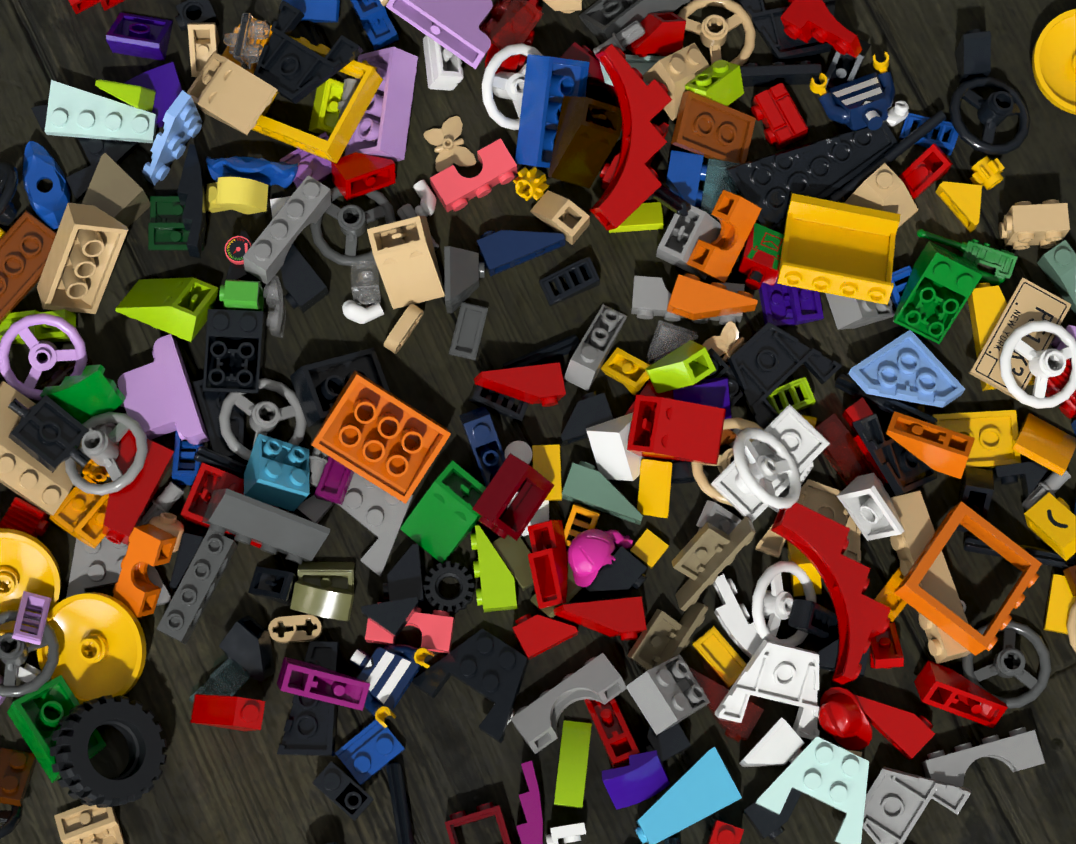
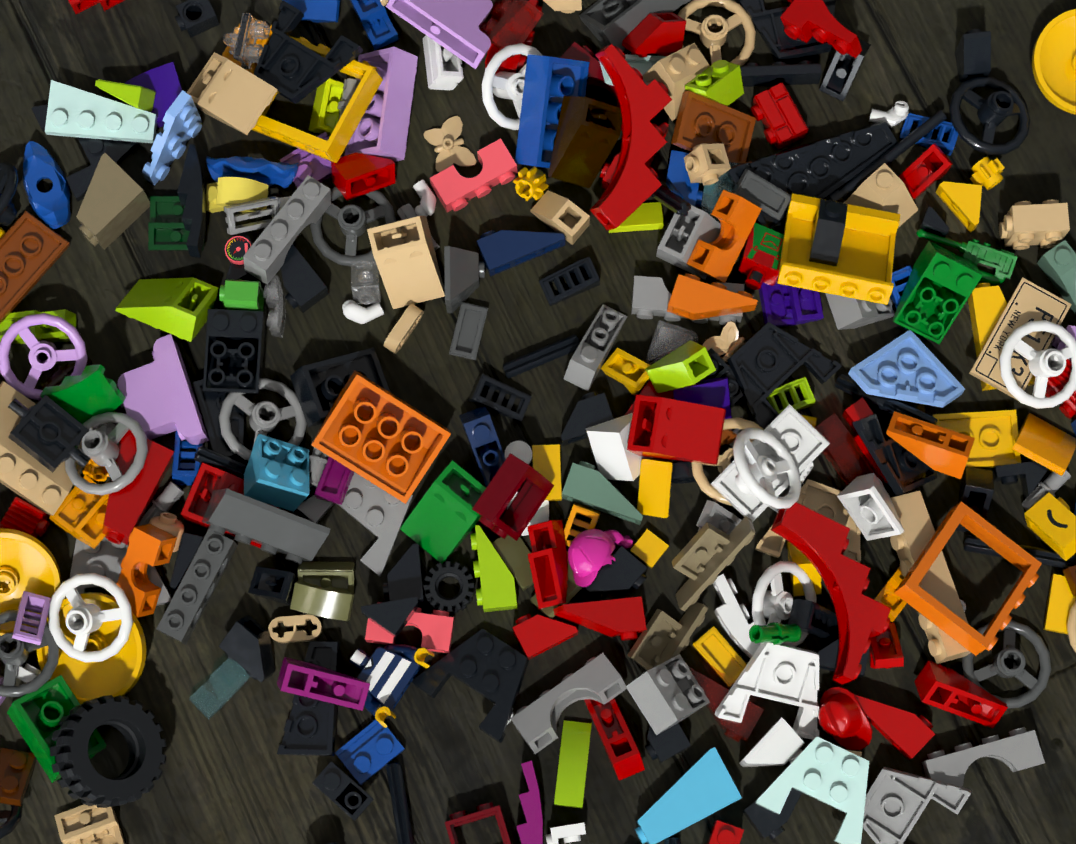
tan slope [37,203,128,314] -> none
dark purple slope [106,12,173,61] -> none
tan slope [187,23,220,77] -> none
red slope [190,694,265,731] -> none
red slope [474,362,566,407] -> none
light grey axle [593,21,645,54] -> none
dark purple slope [602,750,670,810] -> none
dark blue torso [809,51,895,131] -> none
none -> white piece [48,573,133,663]
none -> light grey tile [224,196,280,235]
none -> tan brick [684,143,731,185]
none -> dark grey tile [732,169,791,220]
none -> green pin [749,622,801,645]
none -> black slope [809,199,848,266]
none -> black slope [919,206,950,237]

